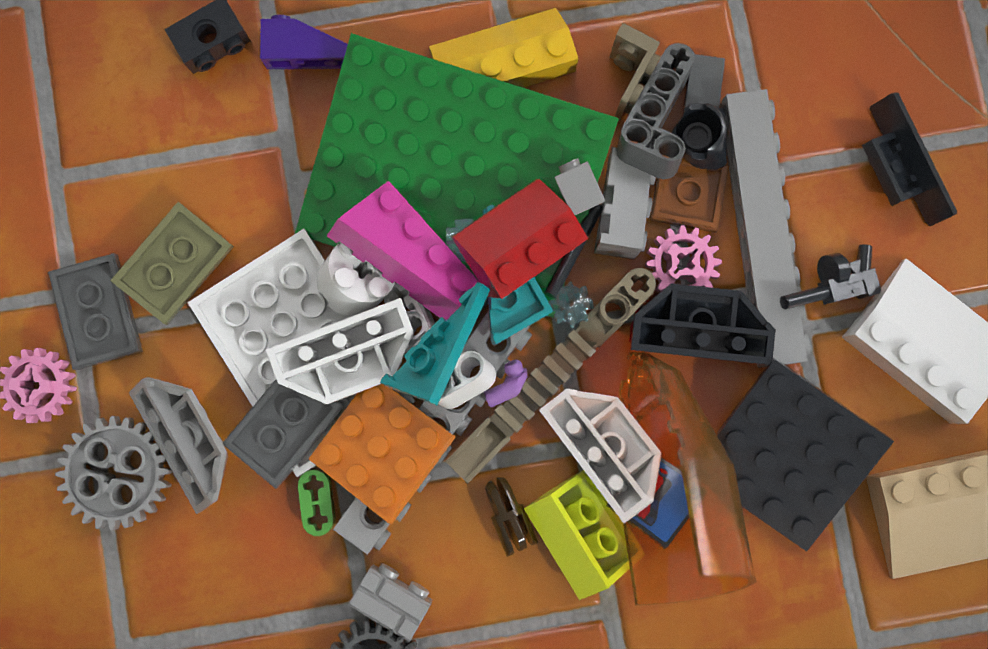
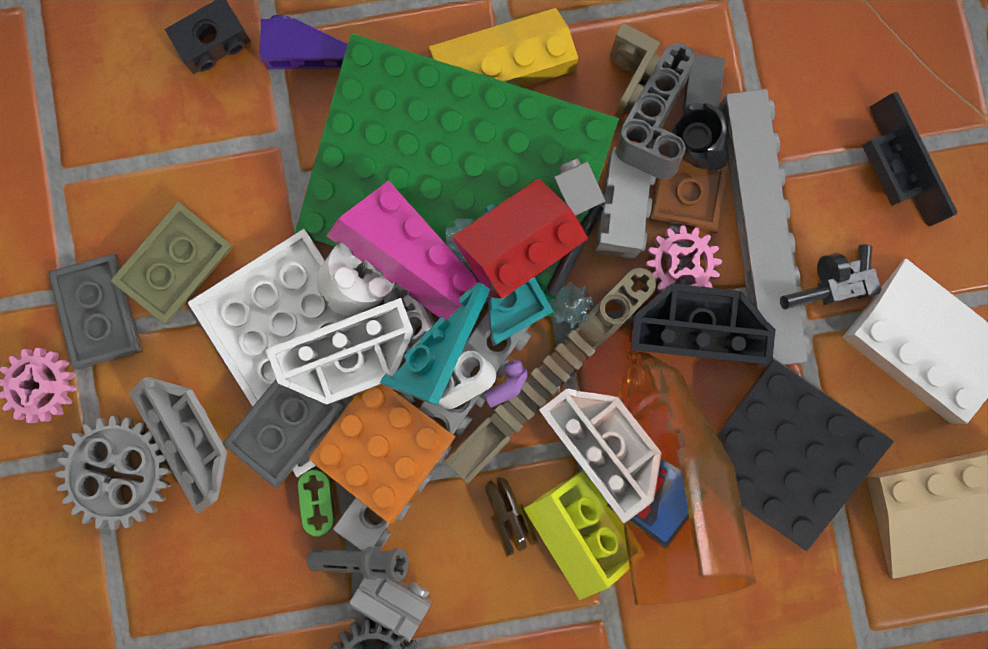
none -> dark grey pin [306,547,409,581]

